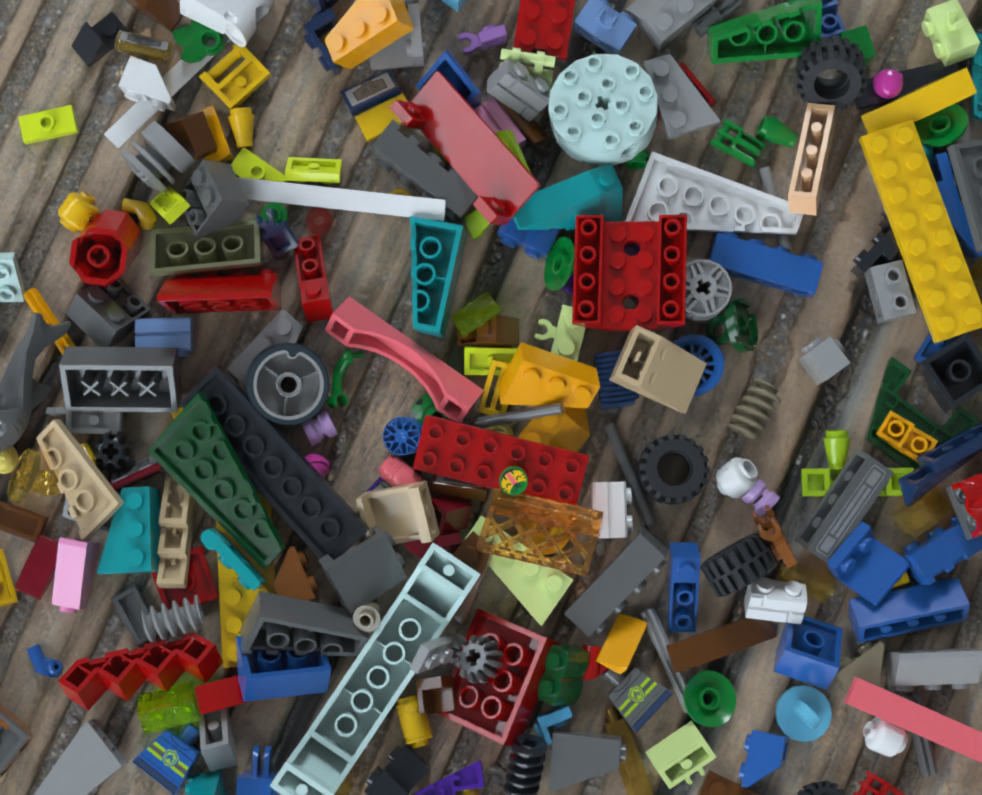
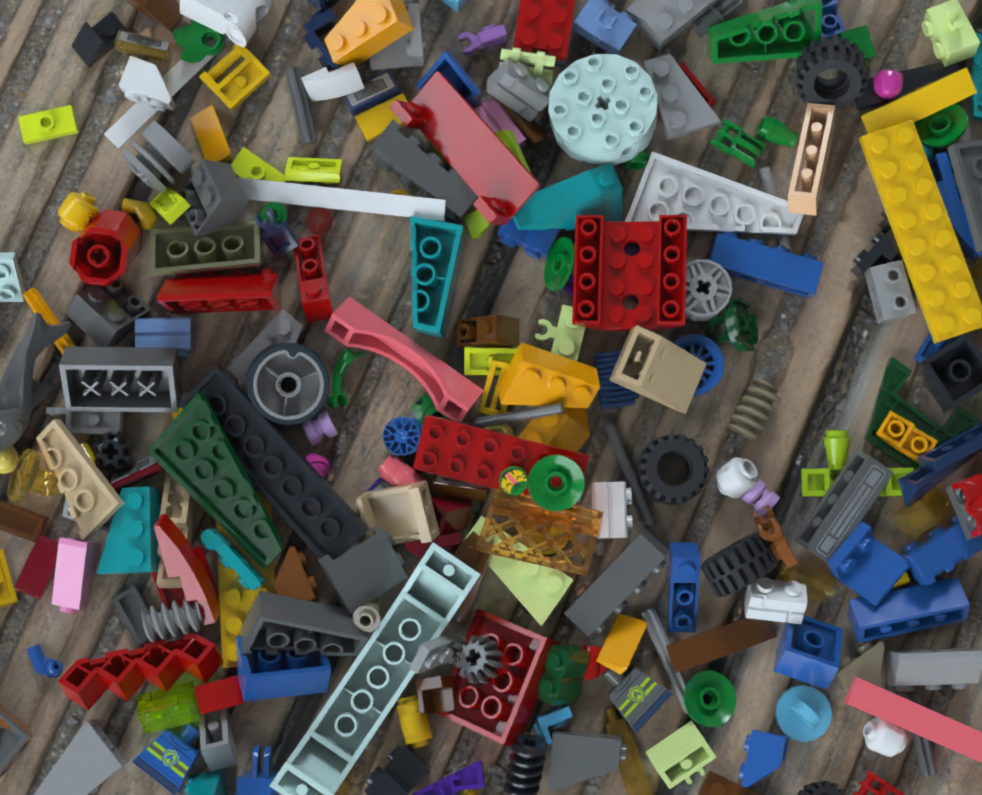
reddish brown slope [161,111,217,161] -> none
yellow cone [228,107,255,148] -> none
clear neon green piece [450,291,501,337] -> none
light grey brick [797,336,850,385] -> none
none -> slope [154,514,220,625]
none -> dark grey axle [285,66,318,145]
none -> white slope [301,62,364,101]
none -> green dish [528,455,585,511]

